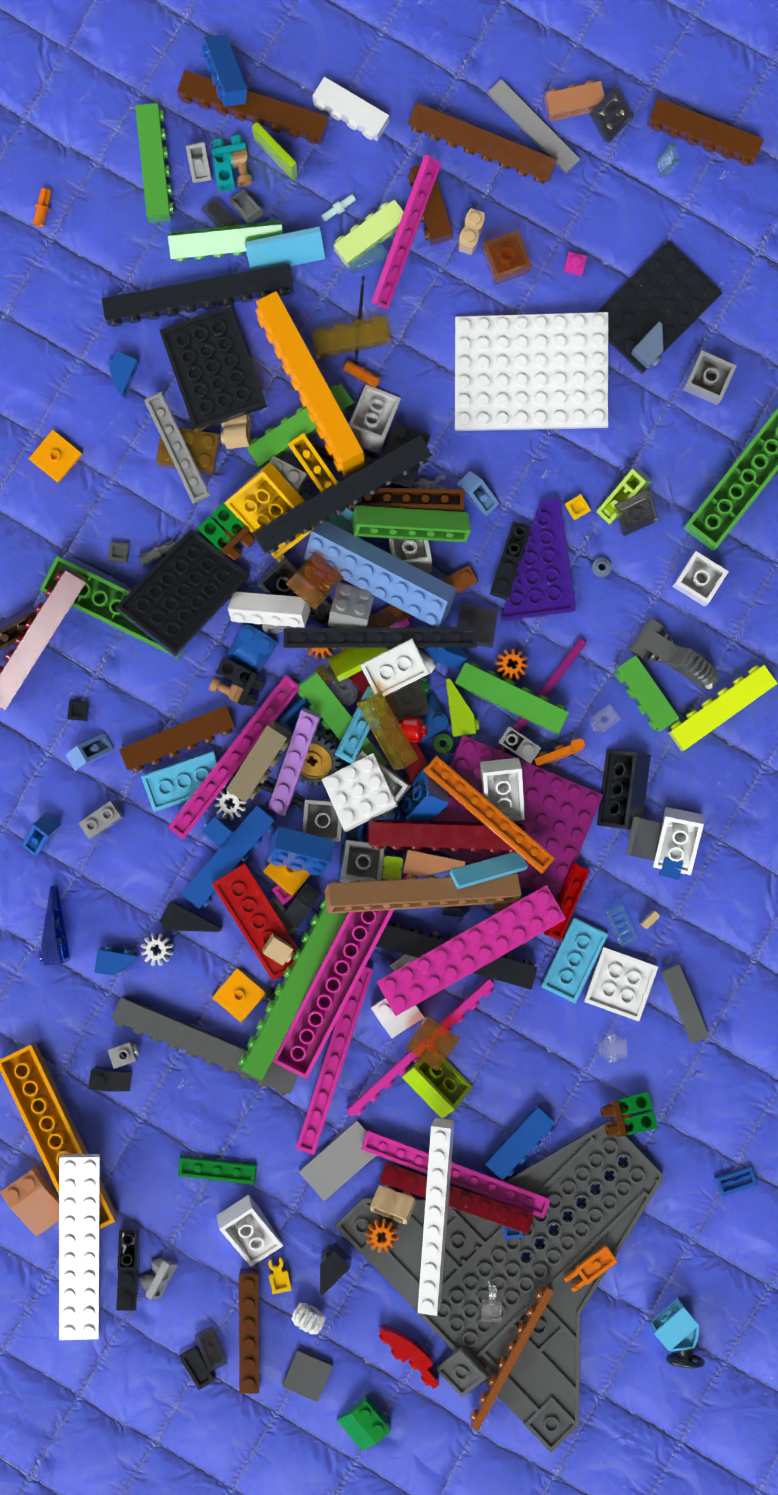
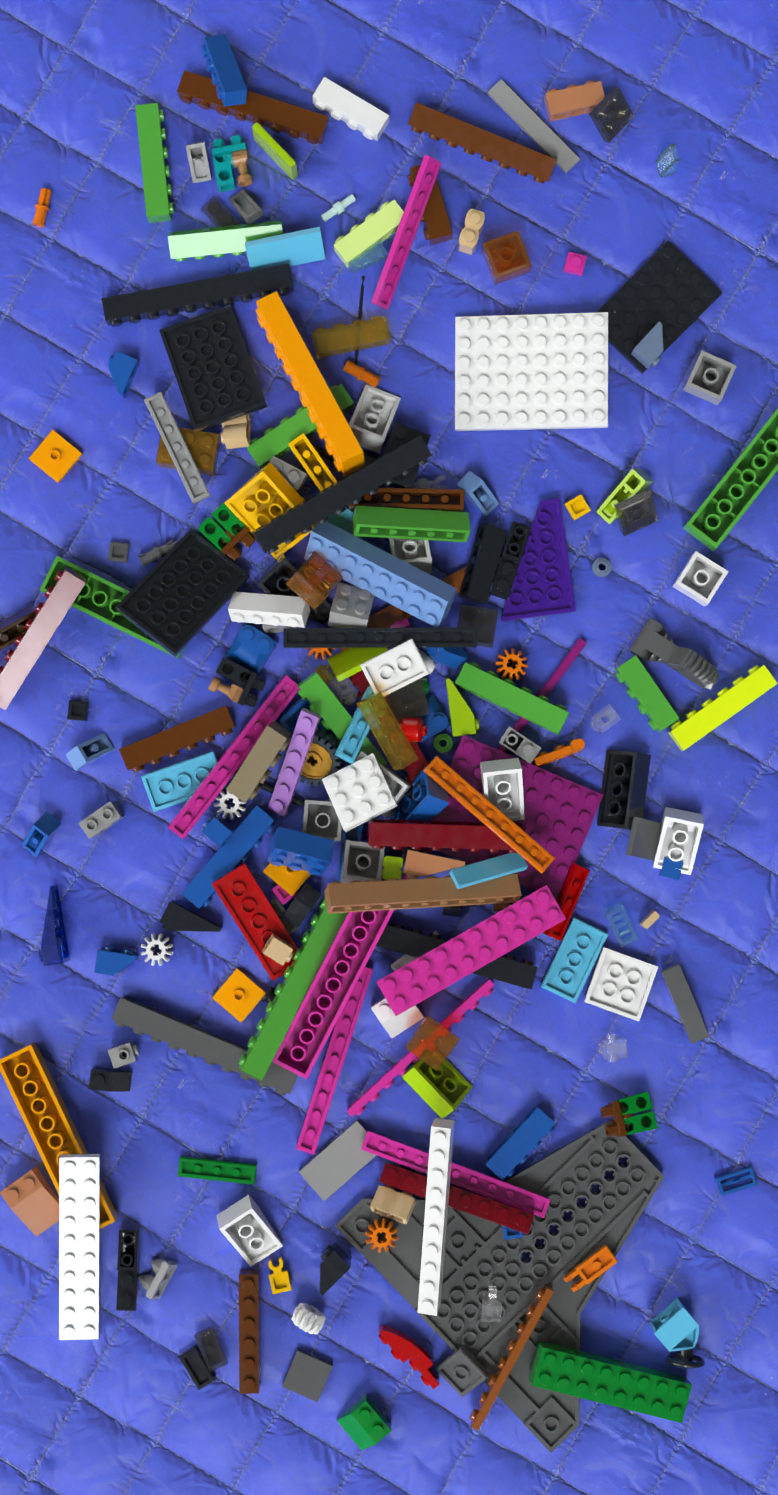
reddish brown brick [647,98,764,166] -> none
none -> black brick [458,523,507,604]
none -> green brick [529,1341,692,1423]

